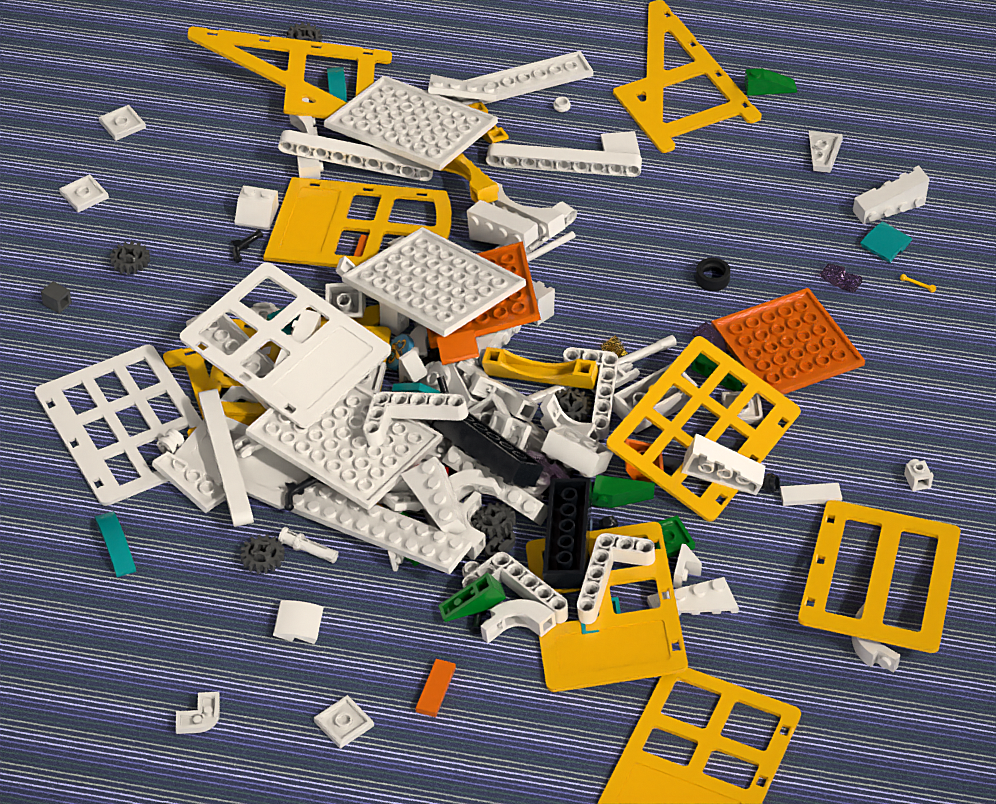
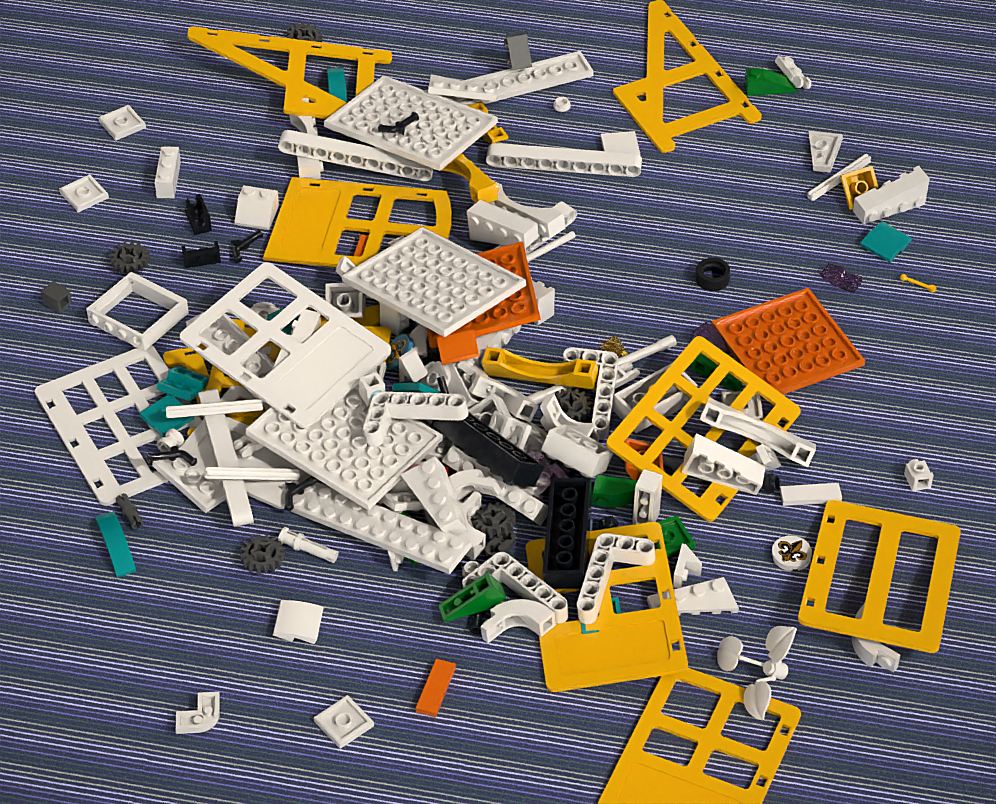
none -> white window [86,272,189,351]
none -> dark grey pin [116,493,144,530]
none -> teal plate [139,394,194,437]
none -> black piece [147,446,197,466]
none -> white brick [155,147,181,198]
none -> teal slope [156,366,209,401]
none -> white axle [166,399,263,418]
none -> black hinge [181,241,221,268]
none -> black hinge [185,194,212,235]
none -> white axle [204,467,300,480]
none -> white brick [359,372,385,407]
none -> black piece [378,112,419,135]
none -> brick [504,31,532,71]
none -> white brick [632,469,663,525]
none -> white arch [700,398,816,467]
none -> white plant [717,626,797,720]
none -> white slope [749,444,782,472]
none -> white tile [772,536,812,571]
none -> white hinge [775,56,811,89]
none -> white axle [807,154,871,201]
none -> yellow slope [840,166,879,210]

